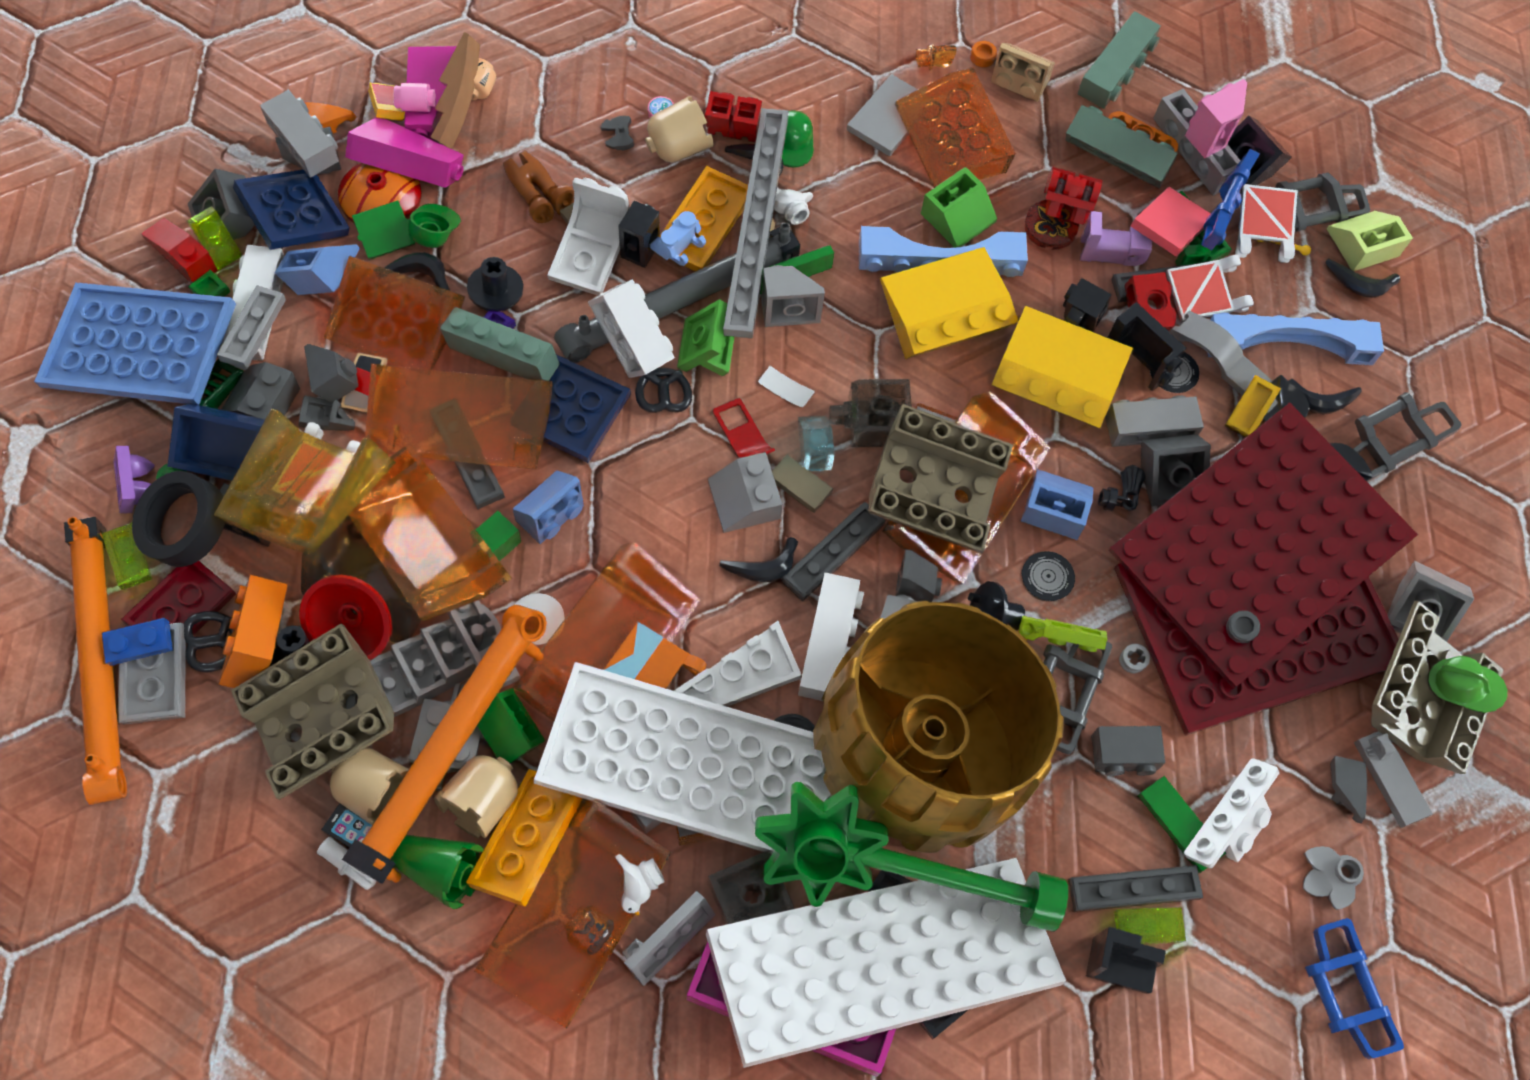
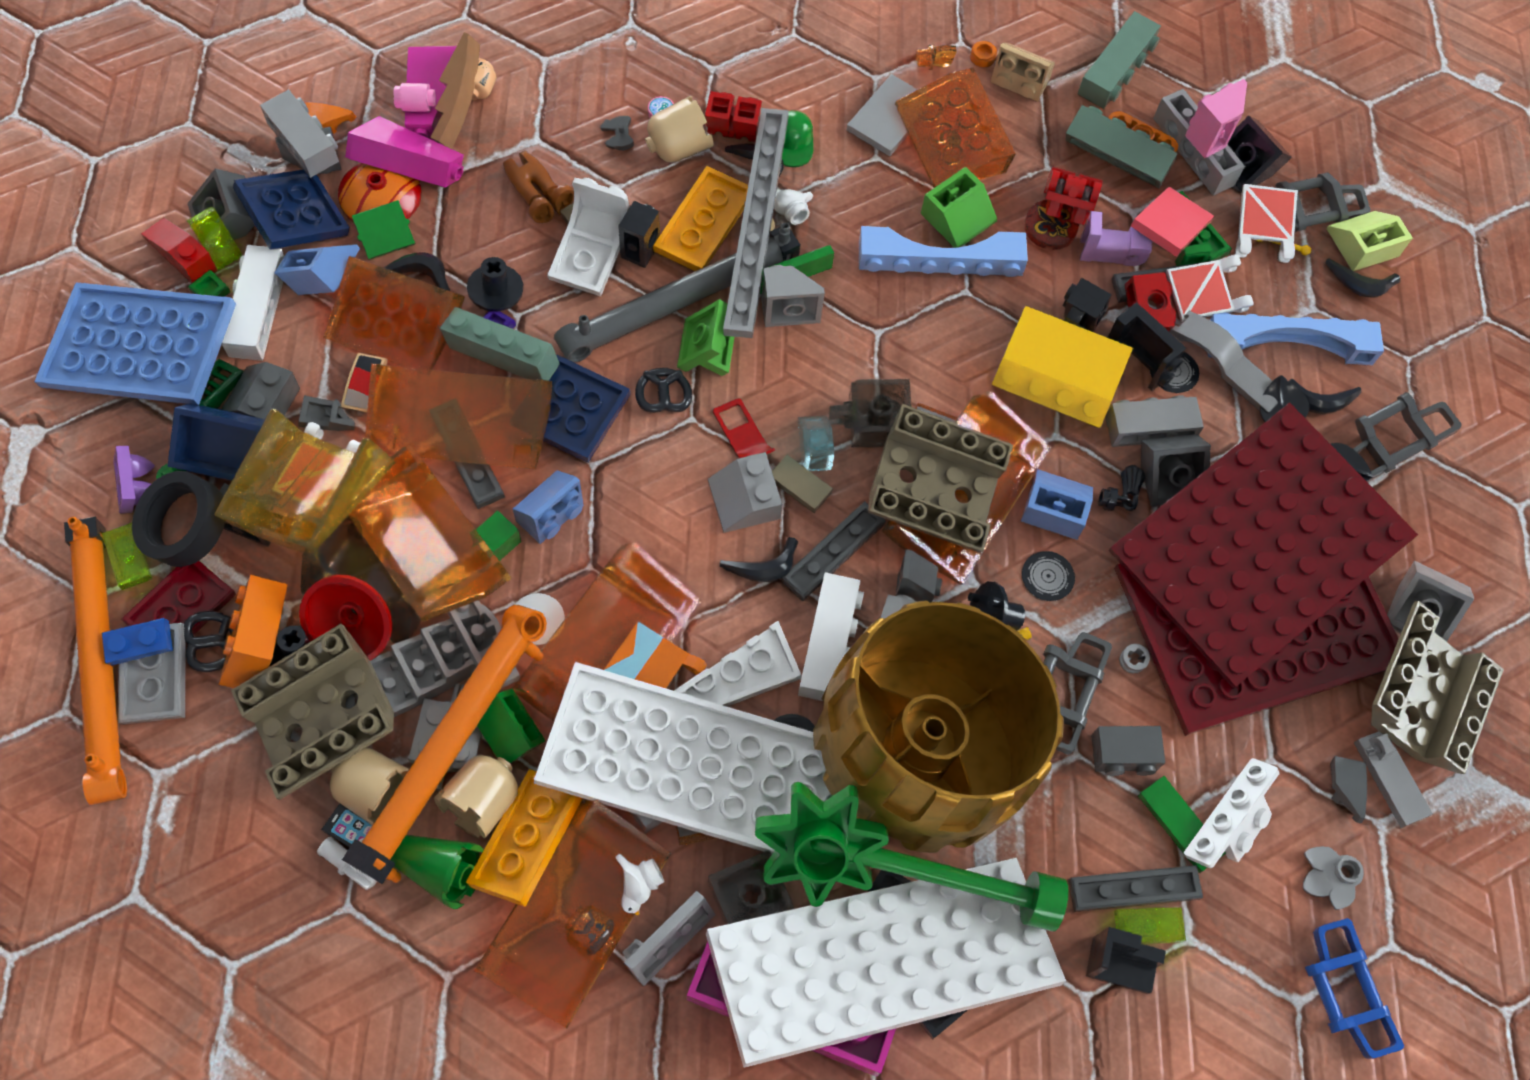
light grey hinge [217,285,286,370] -> none
dark grey slope [304,344,359,403] -> none
tile [368,82,405,121] -> none
green cap [408,204,461,248] -> none
white brick [588,279,675,378] -> none
light blue piece [650,211,706,266] -> none
white sticker [758,366,815,407] -> none
yellow slope [880,247,1018,359] -> none
lime hinge [1019,616,1107,652] -> none
blue bar [1201,149,1260,250] -> none
yellow tile [1225,375,1281,437] -> none
dark grey tile [1226,611,1260,643] -> none
bright green piece [1428,656,1508,713] -> none

